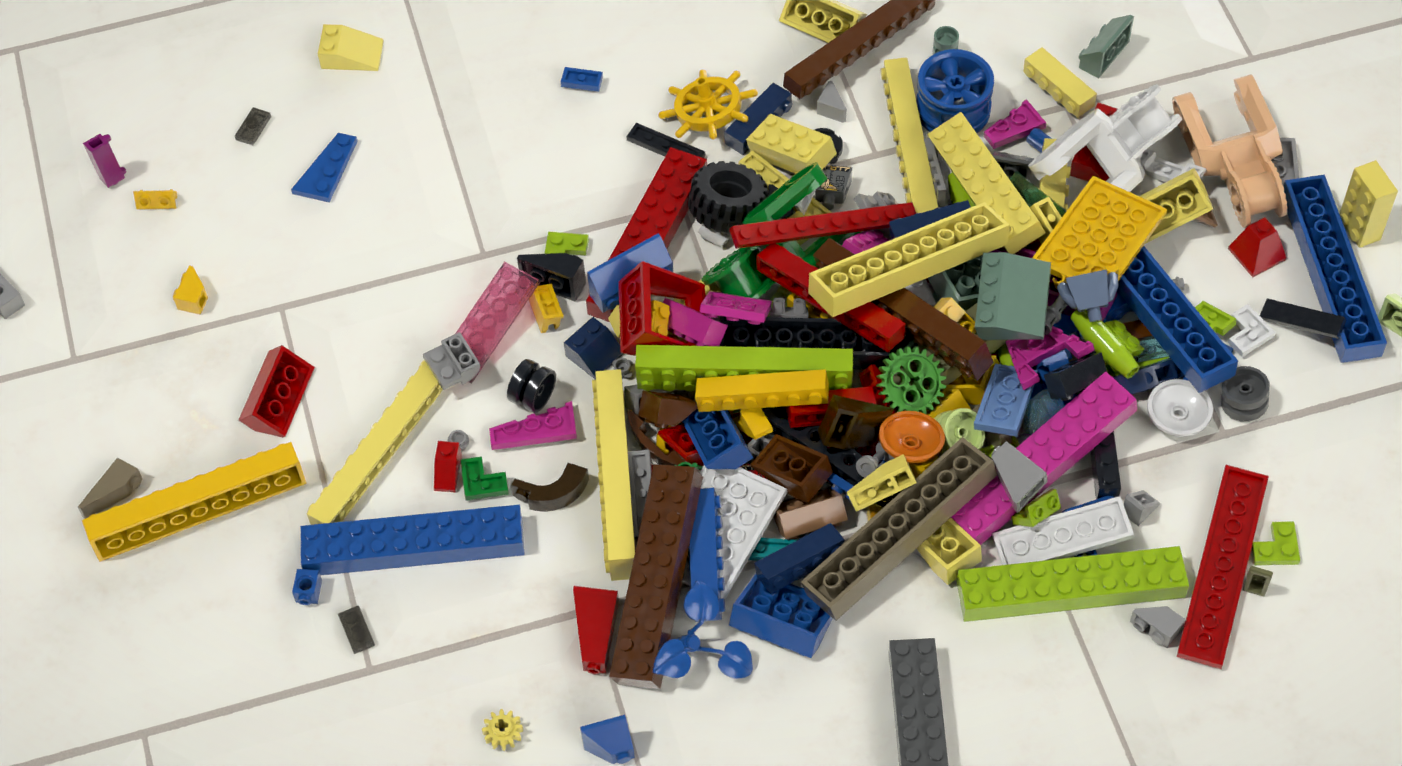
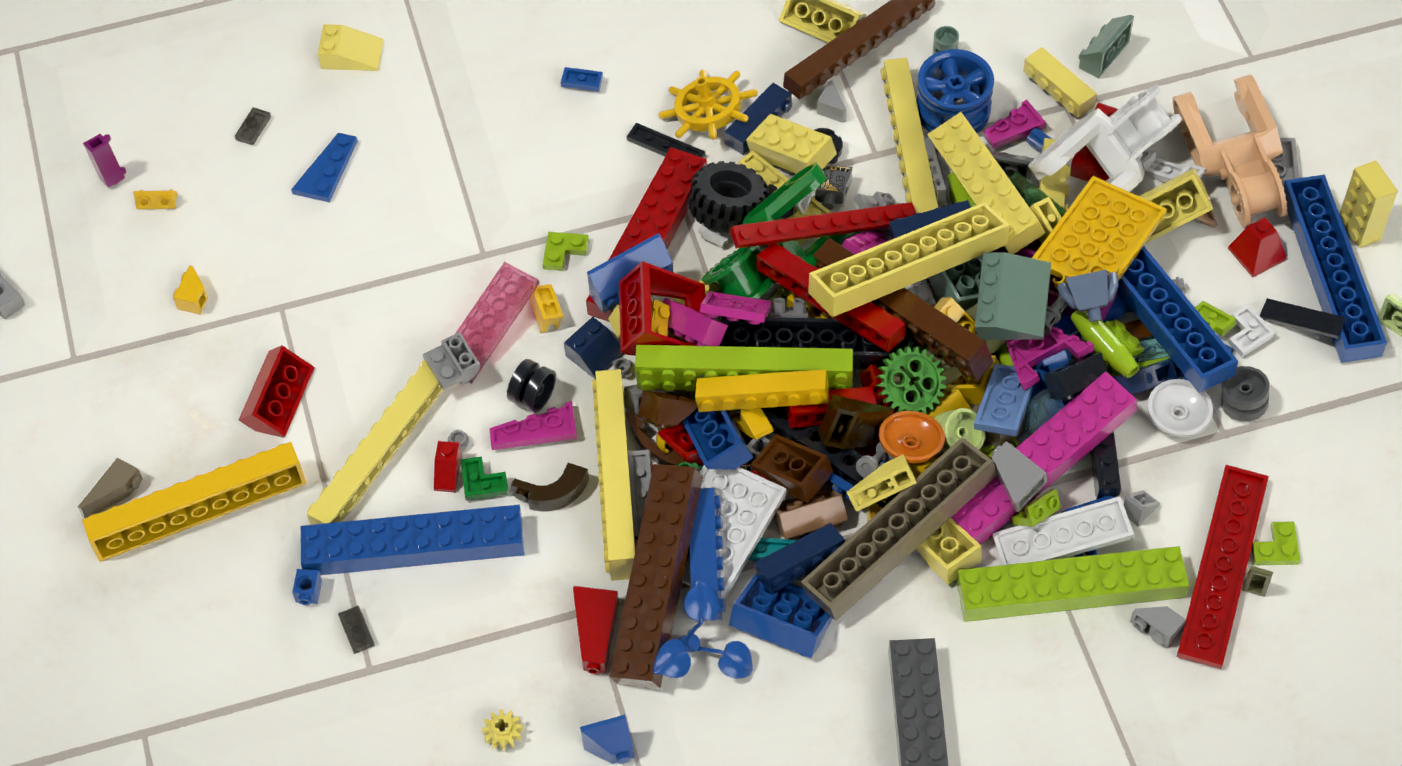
black slope [517,253,586,302] -> none

